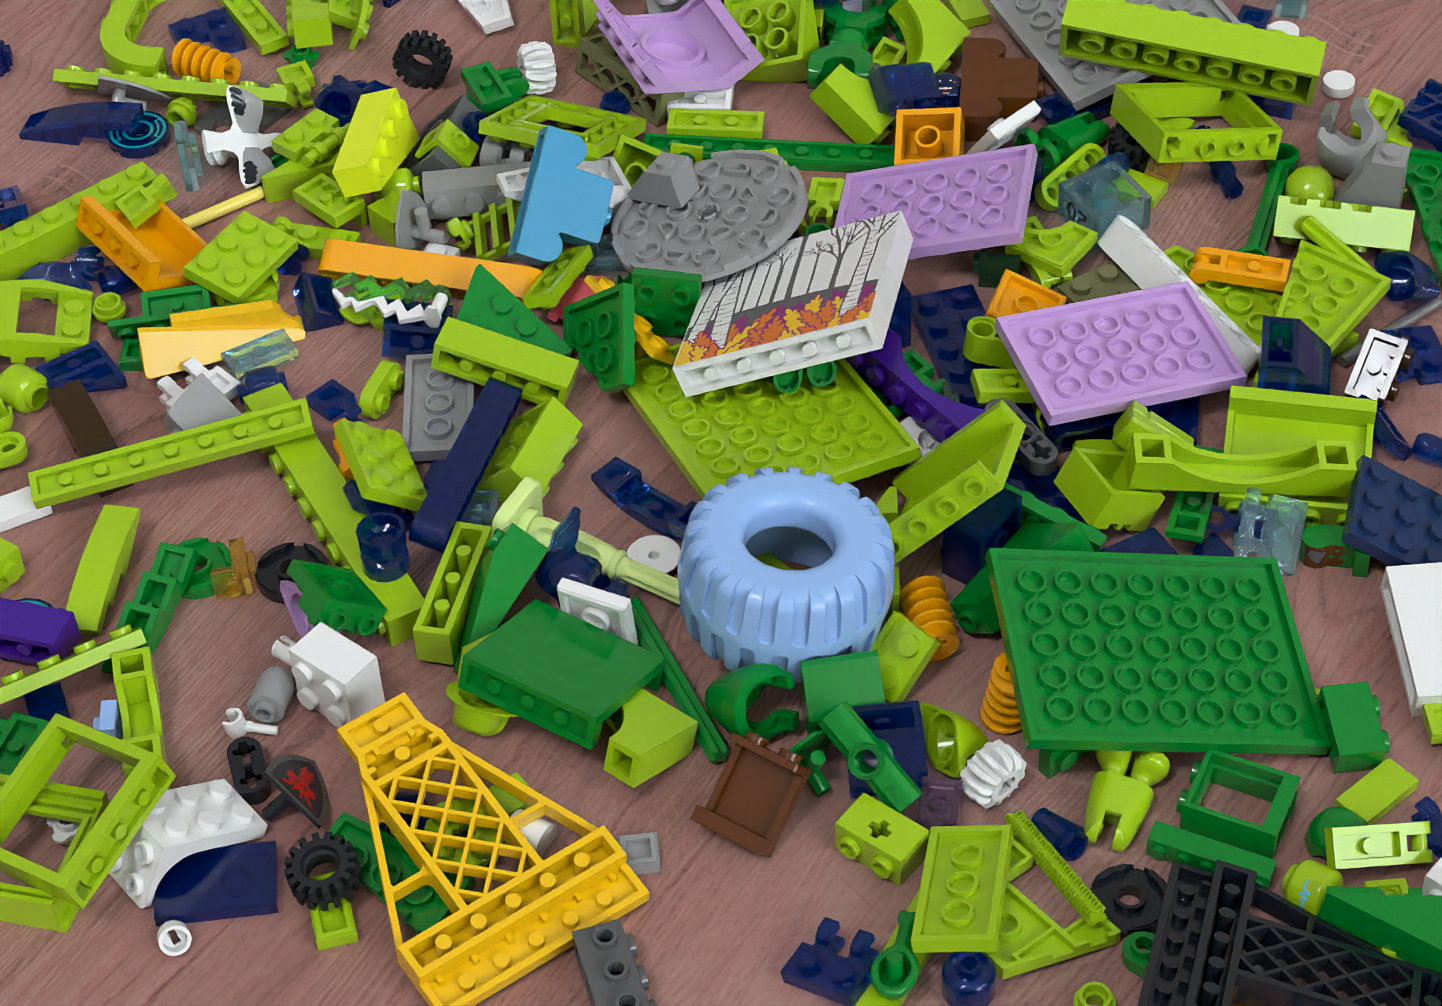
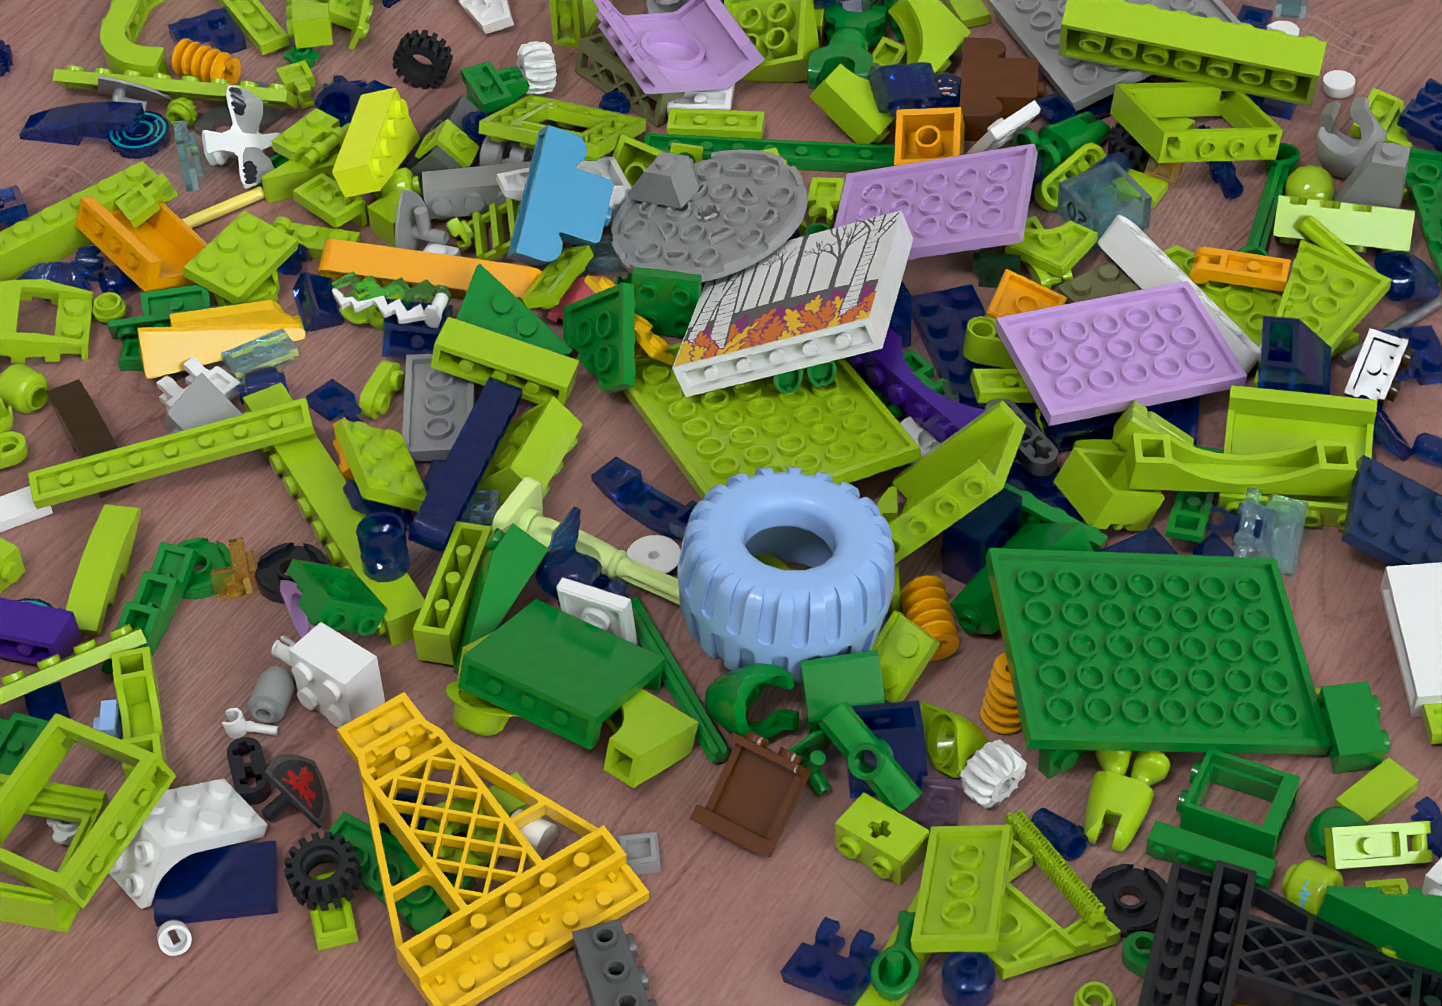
clear blue wing [35,340,128,393] -> none
green leg [1299,524,1370,578] -> none

